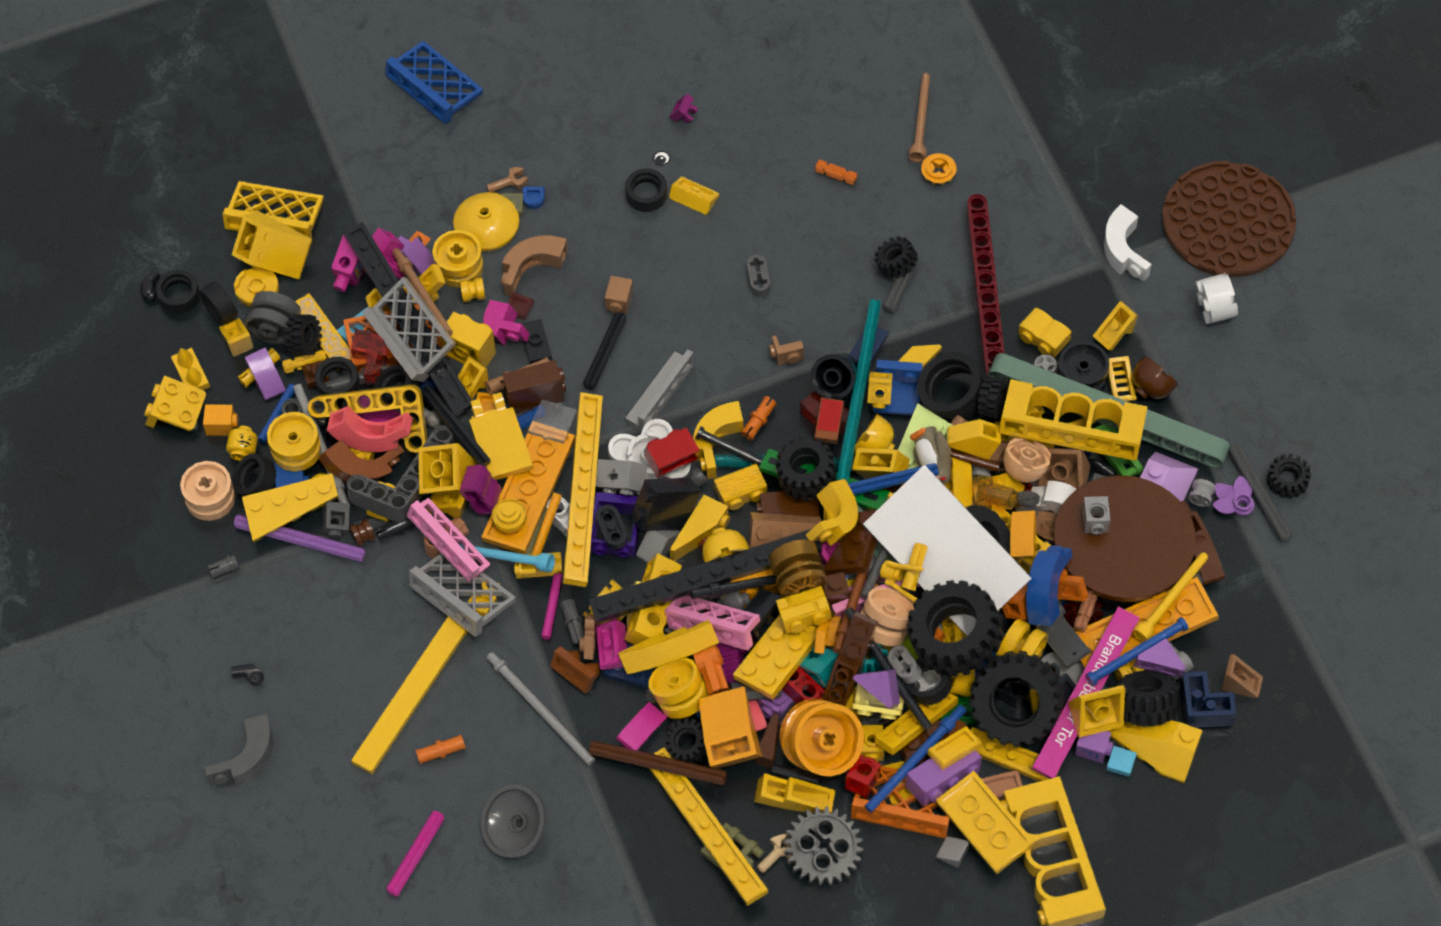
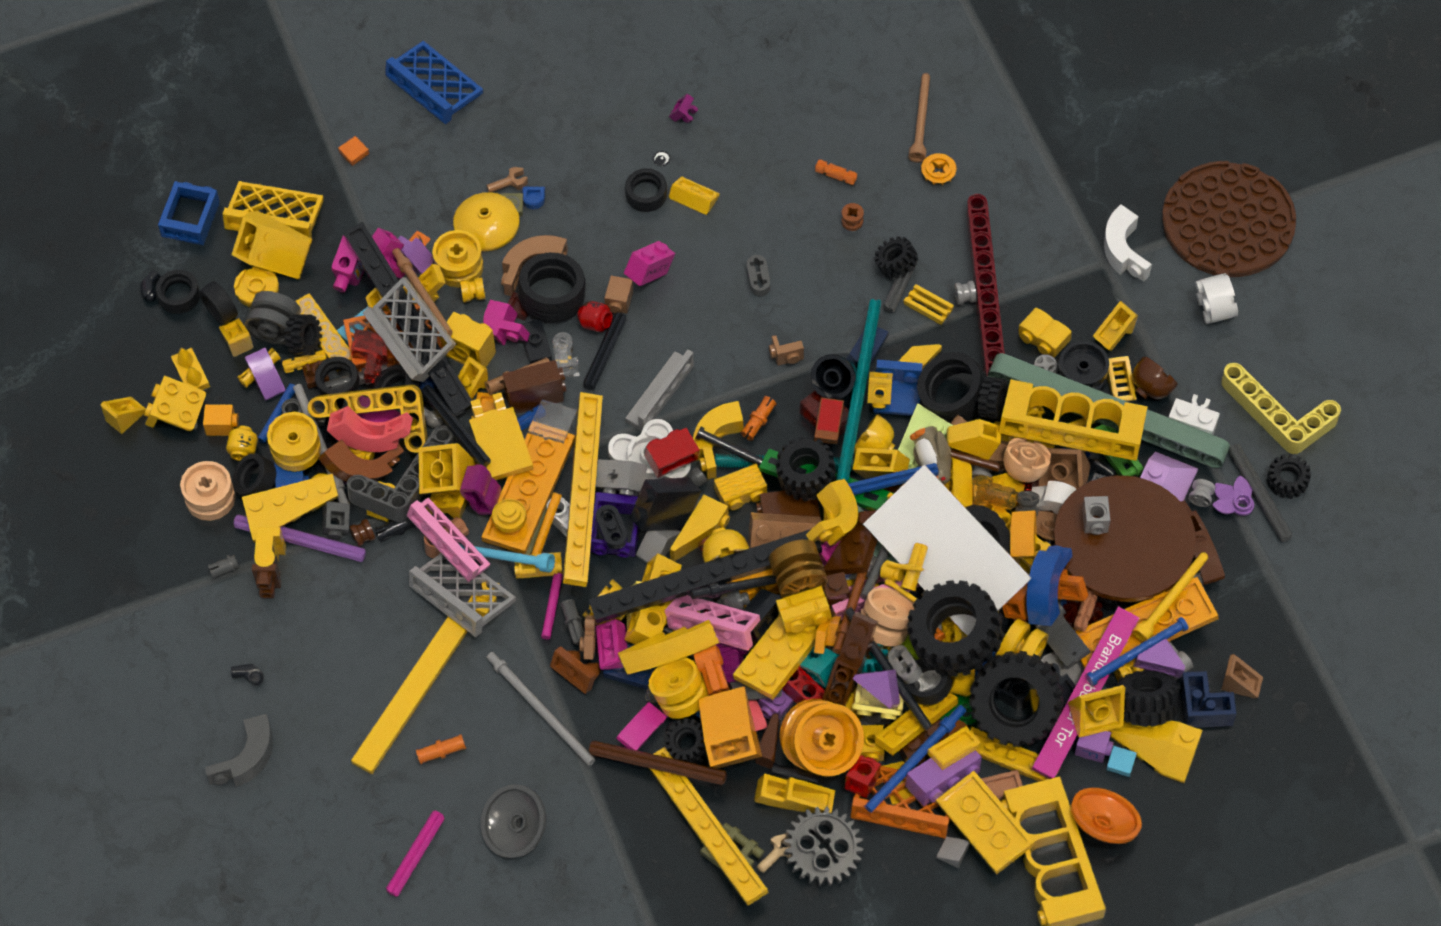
none -> yellow slope [100,397,146,434]
none -> blue window [158,181,220,245]
none -> hips [252,527,286,598]
none -> orange tile [338,136,369,166]
none -> black tyre [518,252,586,323]
none -> clear leg [553,332,580,377]
none -> red head [578,301,613,332]
none -> dark pink brick [624,241,675,286]
none -> dark orange wheel [841,203,864,231]
none -> yellow tile [904,284,954,325]
none -> light grey wheel [954,280,977,305]
none -> orange dish [1071,788,1142,844]
none -> white brick [1169,394,1220,435]
none -> light yellow beam [1221,363,1341,454]

